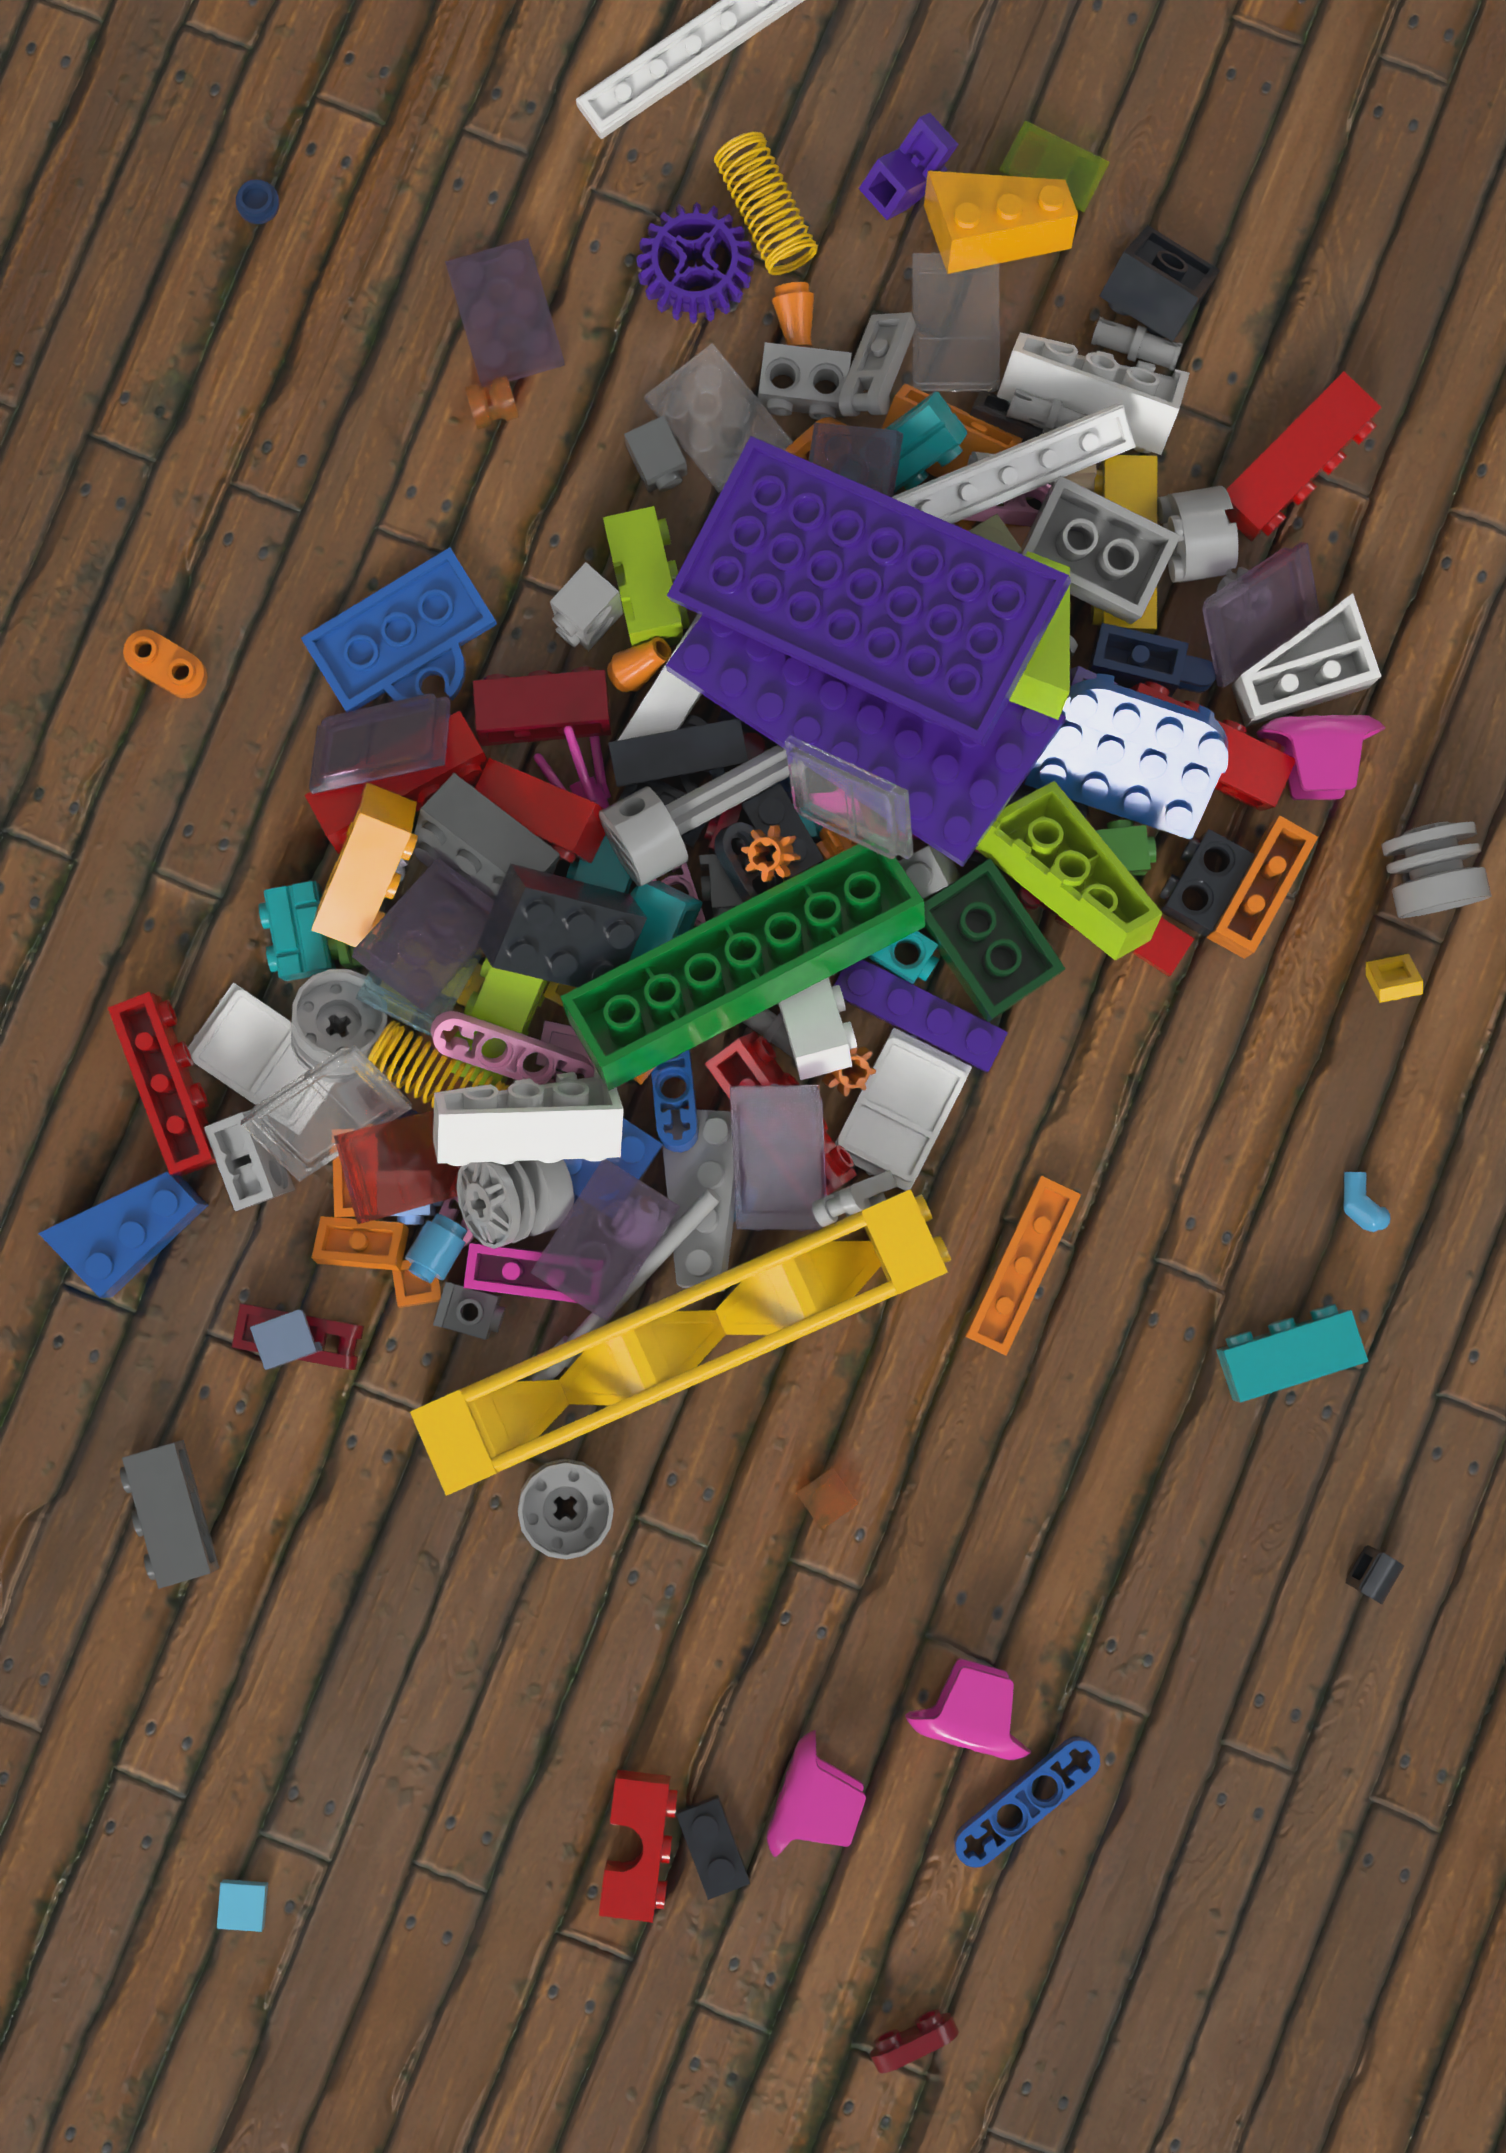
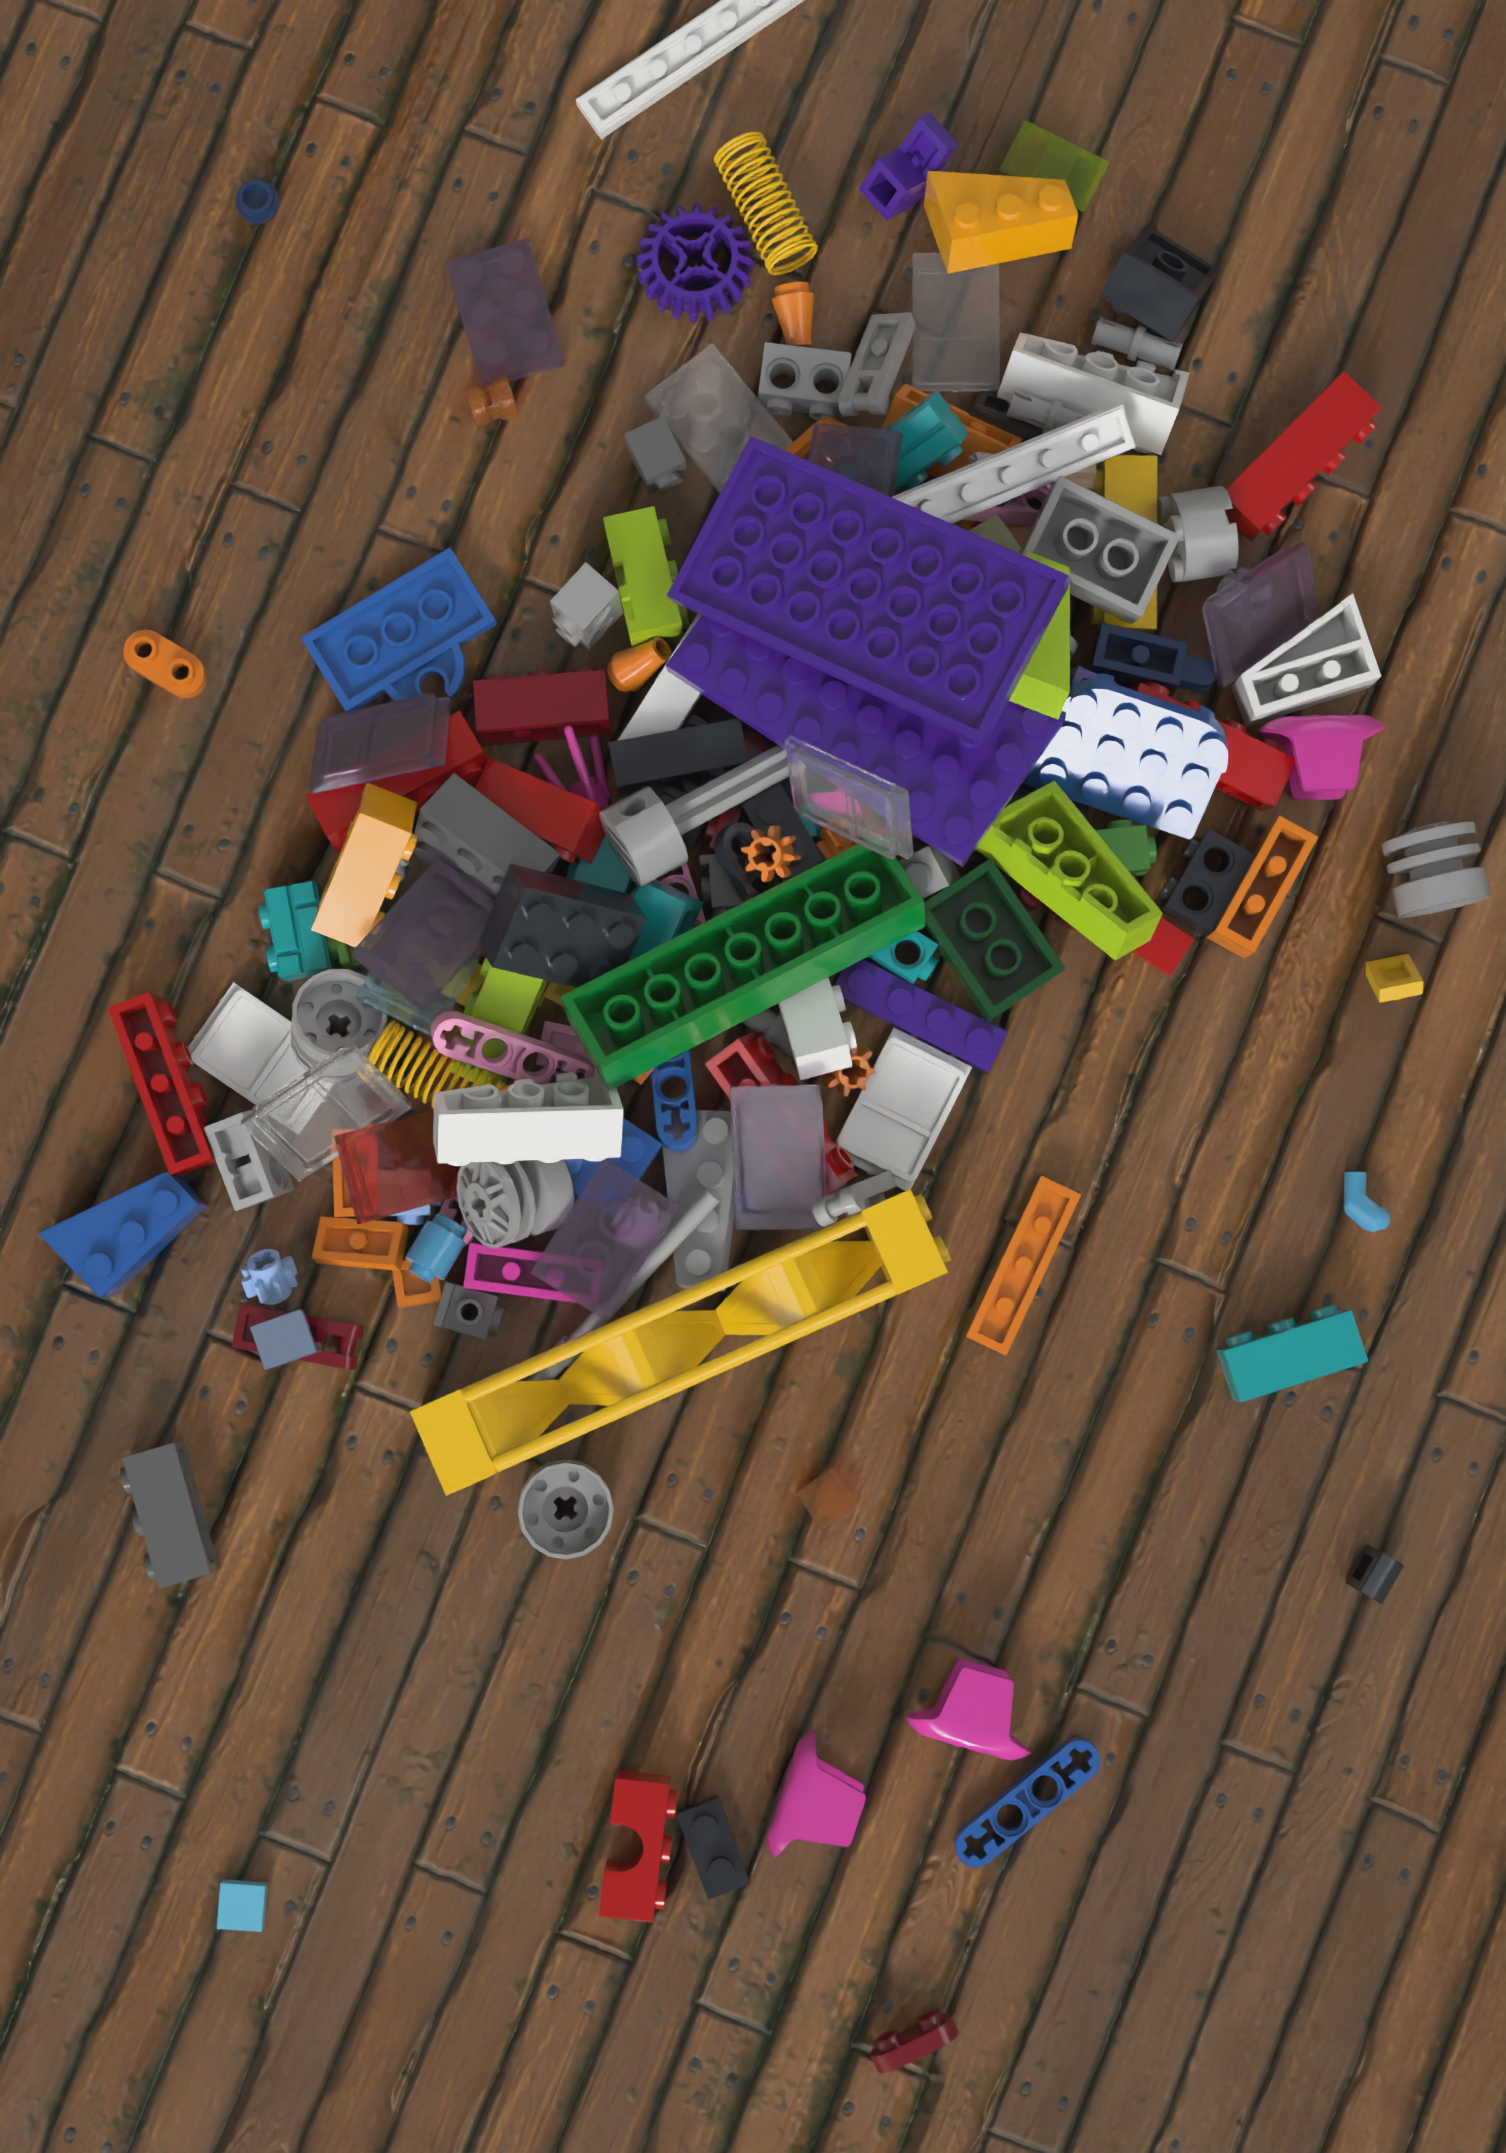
none -> light blue gear [241,1249,298,1305]

